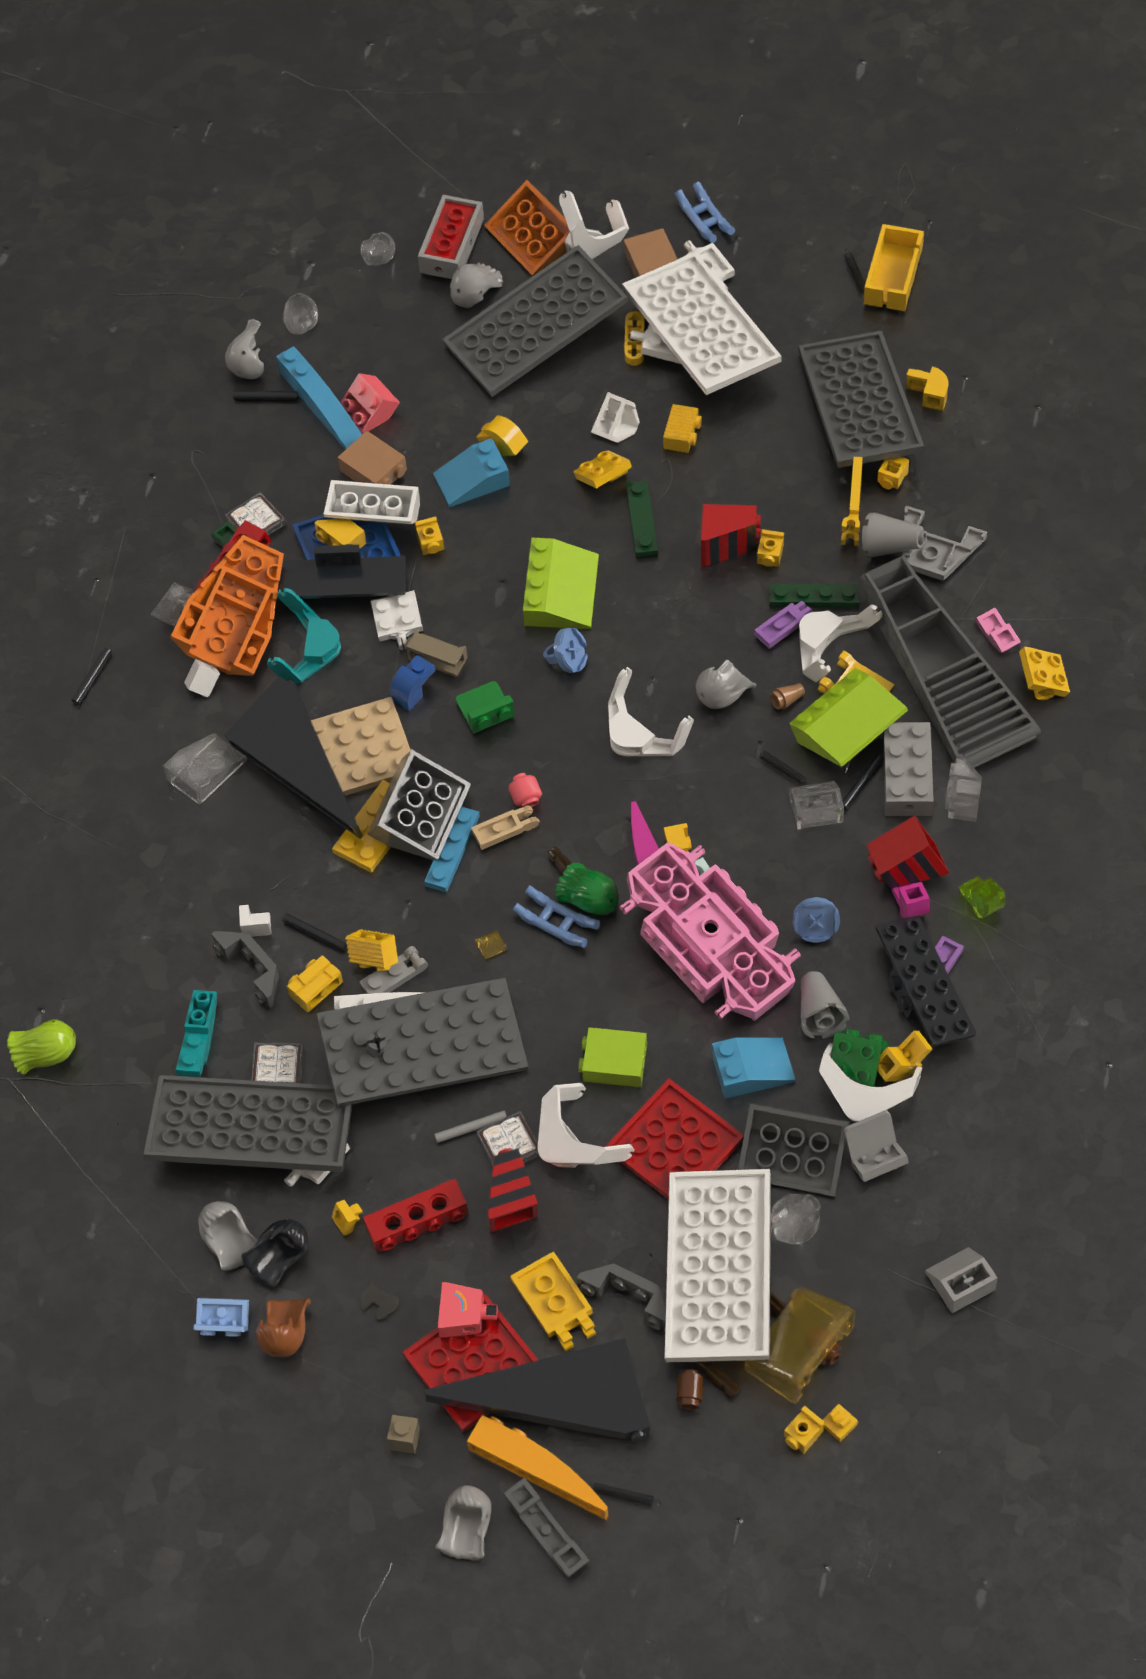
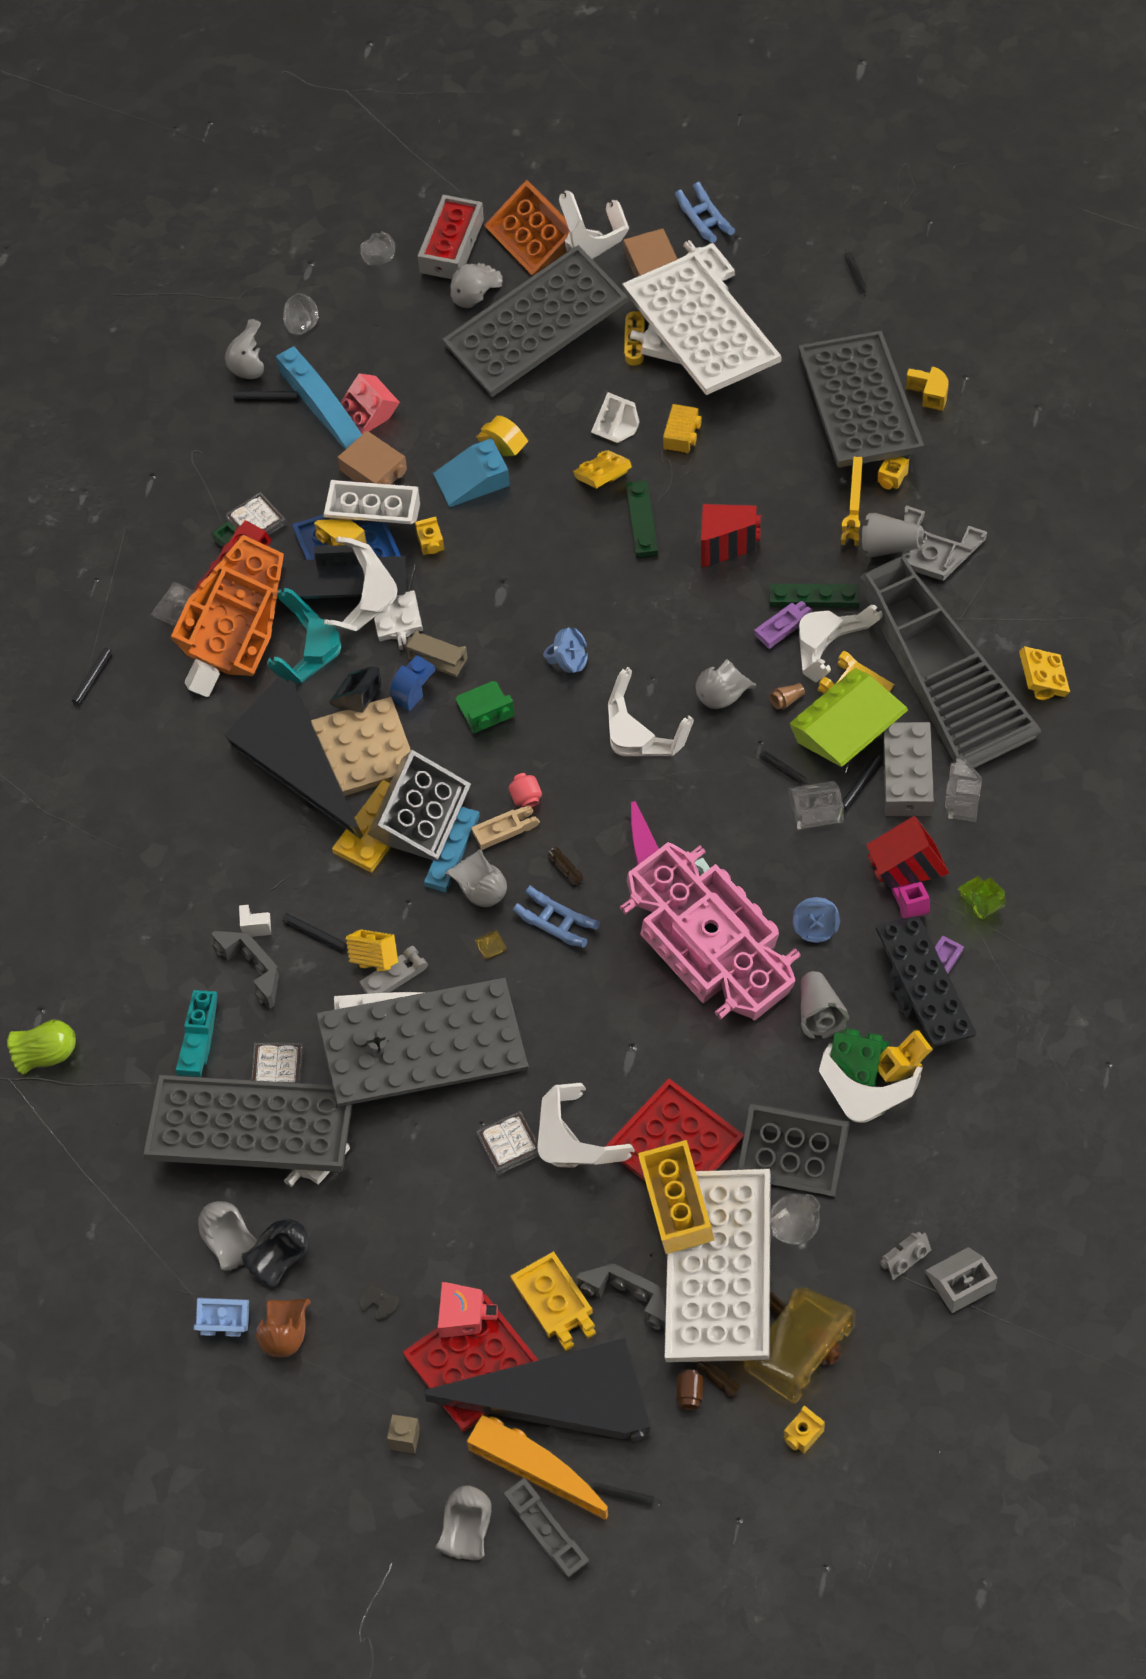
clear slope [163,733,247,805] -> none
yellow brick [287,956,343,1012] -> none
yellow tile [331,1200,363,1236] -> none
red brick [363,1179,469,1252] -> none
light grey bar [434,1110,507,1143] -> none
red slope [488,1148,538,1233] -> none
lime slope [523,538,599,629] -> none
green piece [555,863,619,915] -> none
lime brick [578,1027,647,1088] -> none
yellow brick [664,823,692,852] -> none
dark azure slope [712,1038,796,1099] -> none
yellow brick [757,529,784,567] -> none
yellow tile [823,1404,858,1442] -> none
light grey bracket [844,1111,909,1182] -> none
yellow piece [864,224,924,311] -> none
bright pink slope [975,608,1021,653] -> none
none -> white piece [324,537,397,631]
none -> black tile [330,666,382,713]
none -> light grey piece [446,849,507,908]
none -> yellow brick [638,1140,715,1254]
none -> light grey hinge [879,1232,931,1280]

